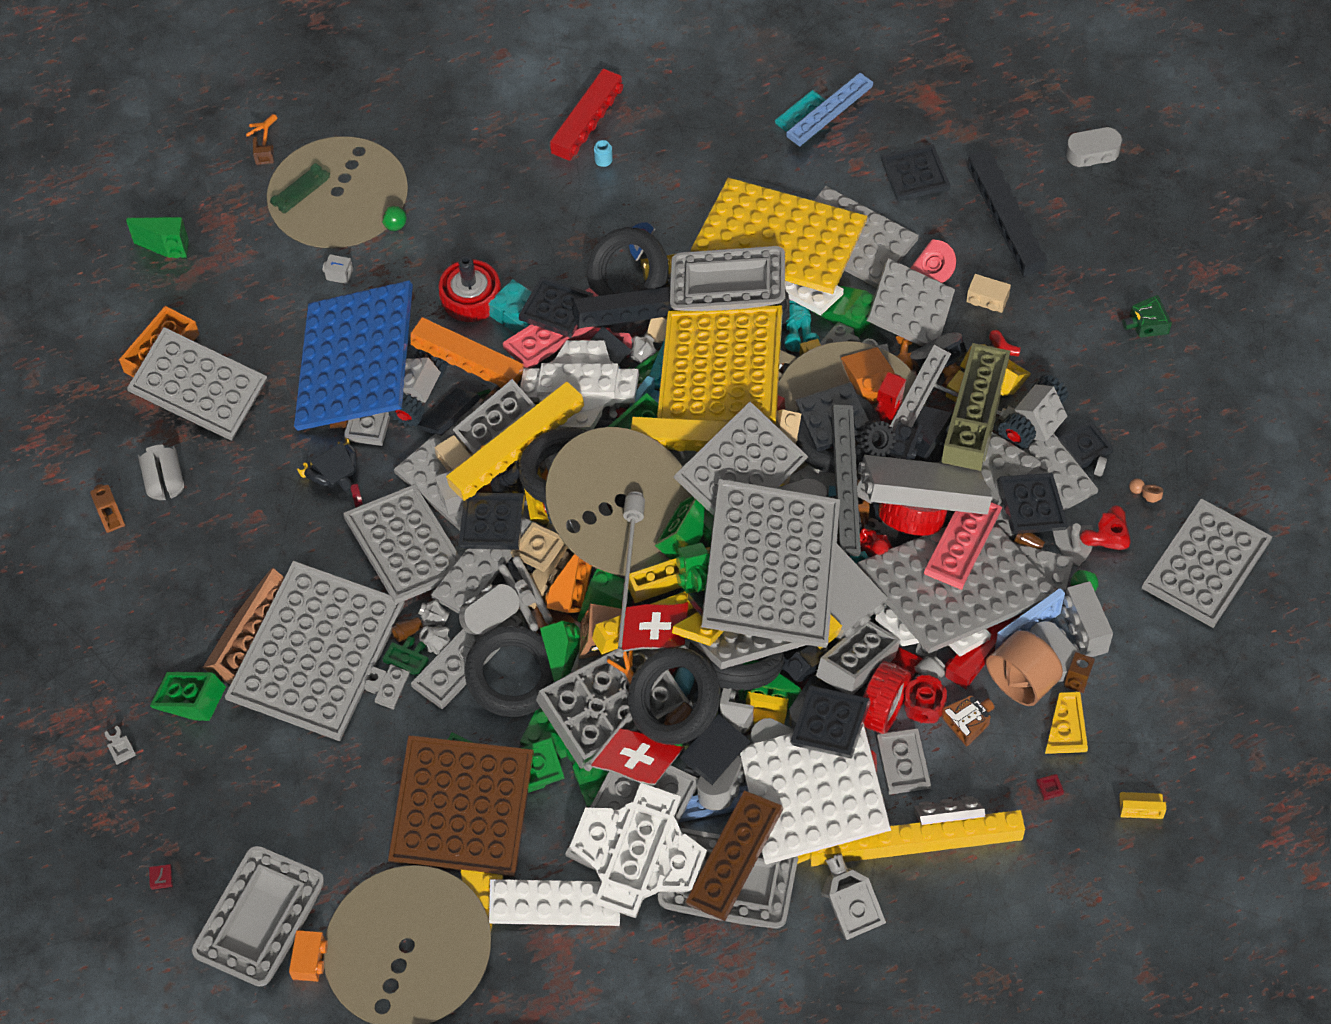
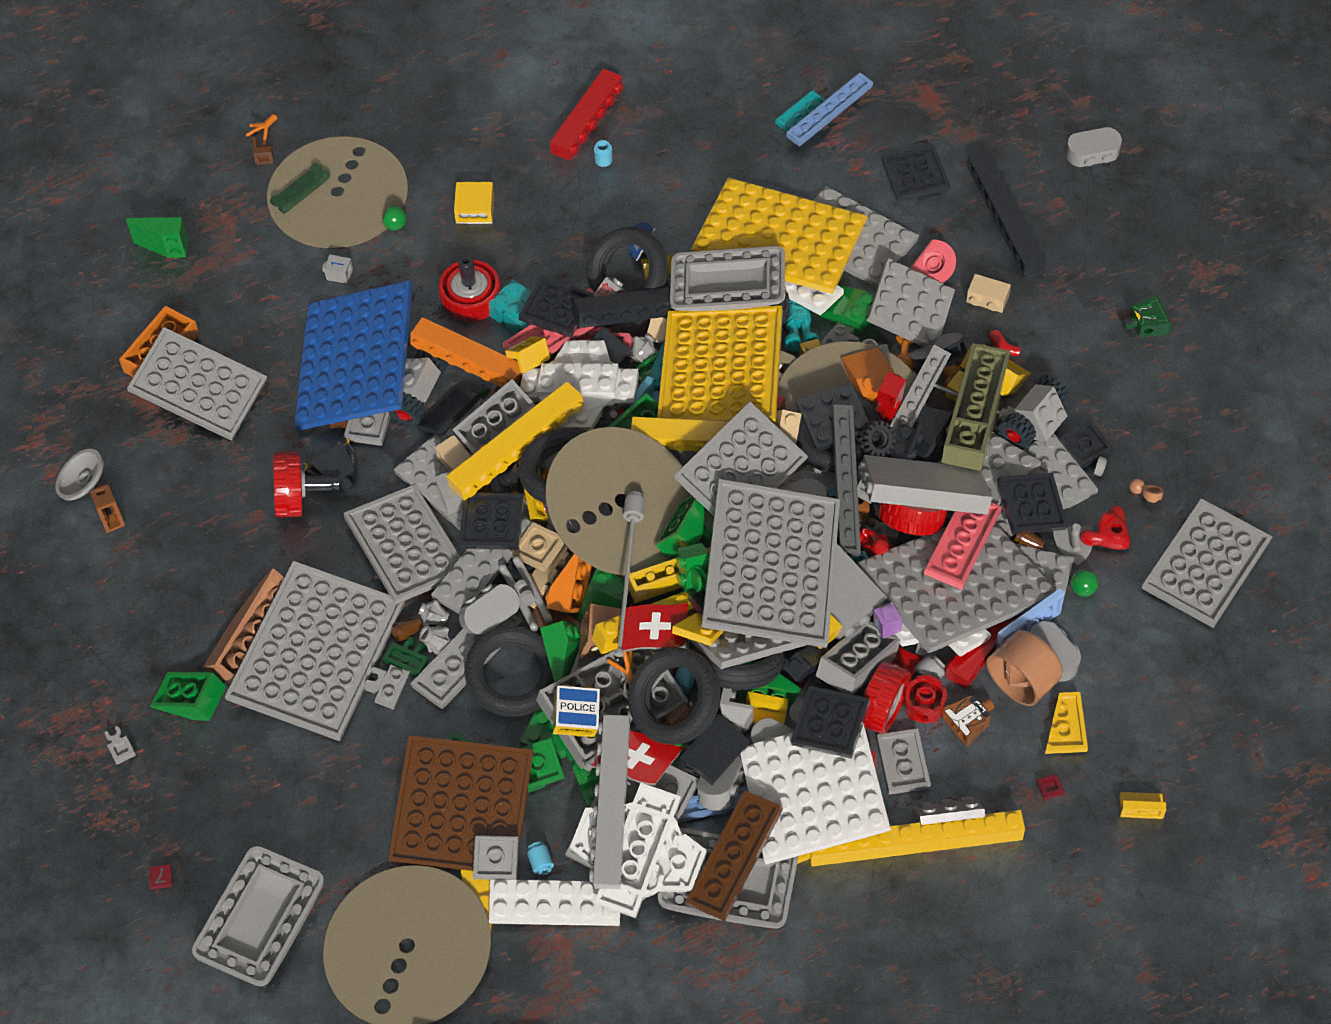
light grey cylinder [138,444,184,500] -> none
orange brick [289,930,328,982] -> none
dark red tile [350,484,363,508] -> none
light grey plate [821,854,886,940] -> none
light grey brick [1061,581,1113,657] -> none
reddish brown bracket [1064,652,1095,693] -> none
none -> light grey dish [56,449,104,501]
none -> red wheel [273,451,340,517]
none -> yellow piece [454,182,494,224]
none -> light grey plate [473,835,519,880]
none -> yellow panel [505,336,550,373]
none -> medium azure brick [527,842,554,876]
none -> piece [553,685,600,737]
none -> light grey brick [590,715,630,890]
none -> light grey brick [593,277,627,297]
none -> medium lavender brick [874,602,902,639]

